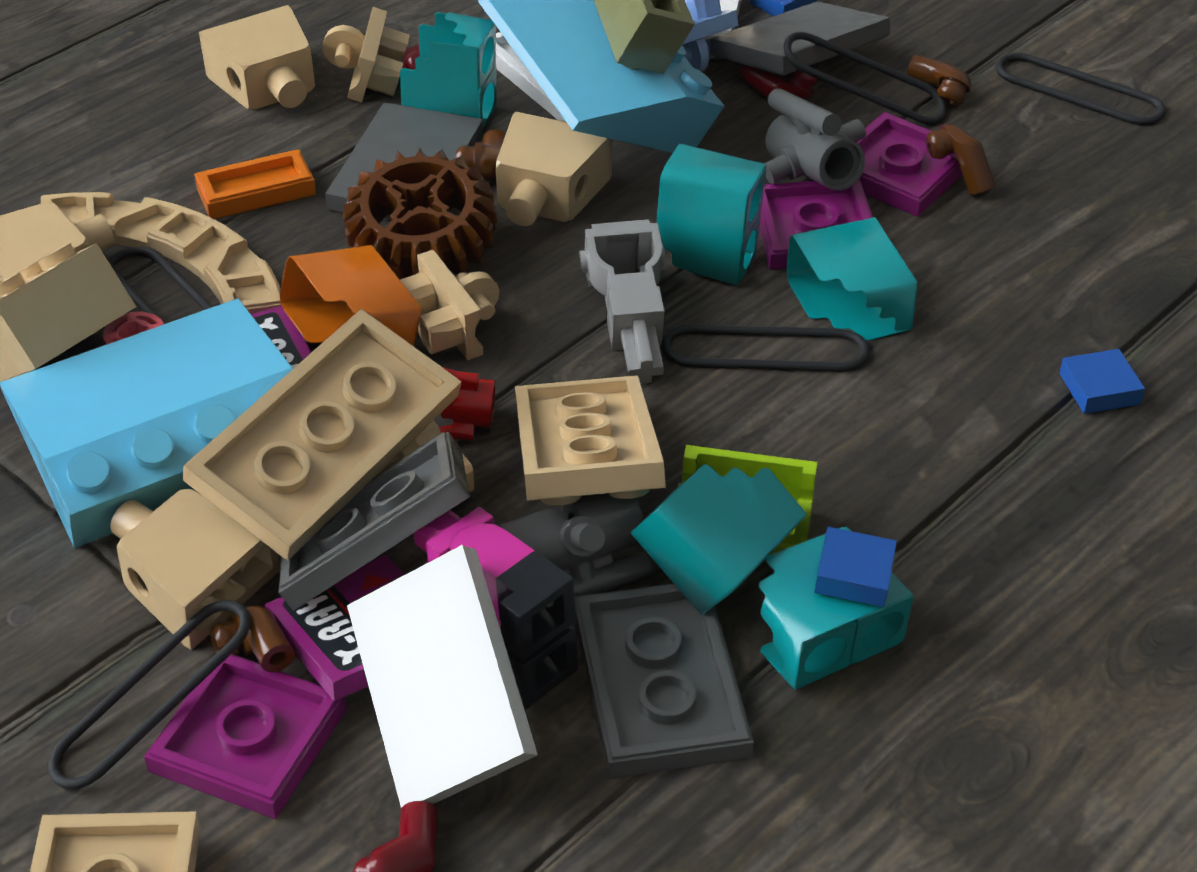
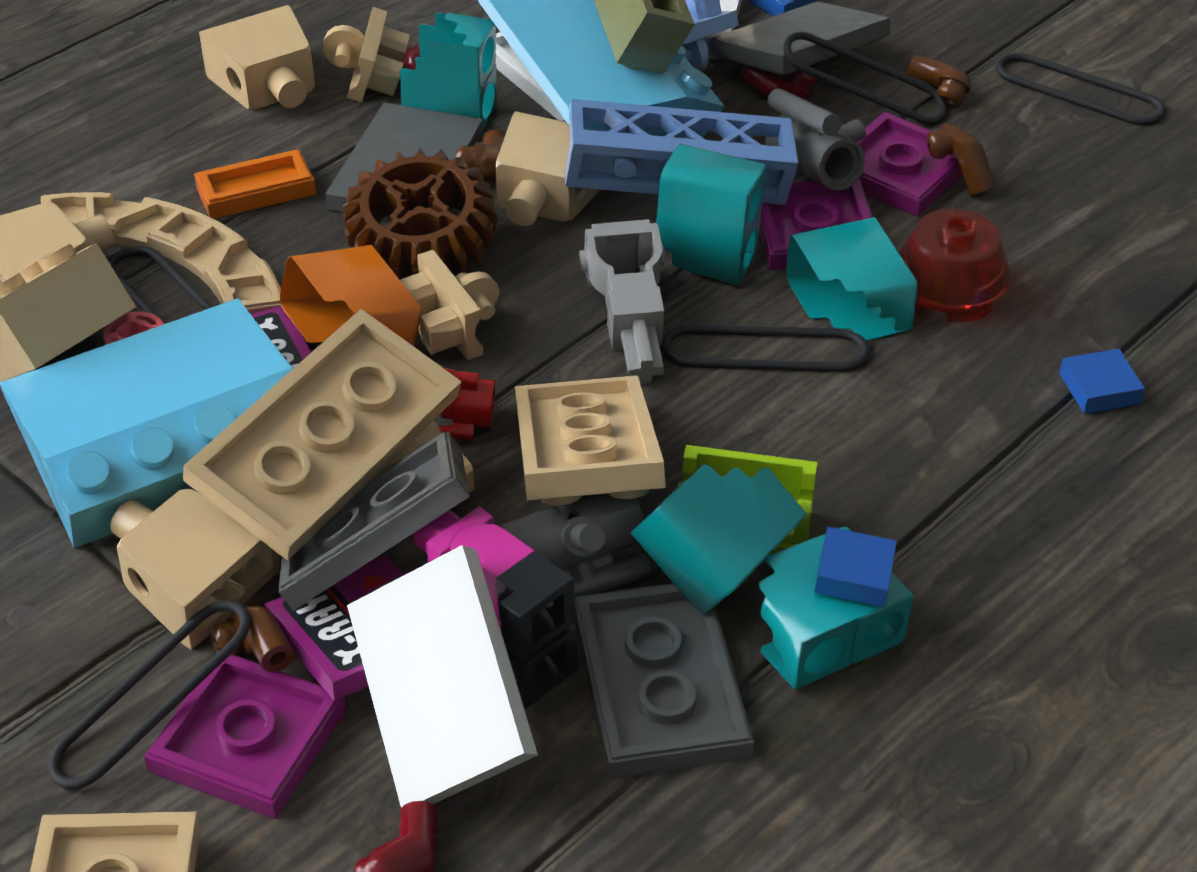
none -> medium blue fence [565,99,798,205]
none -> clear red cone [899,209,1011,323]

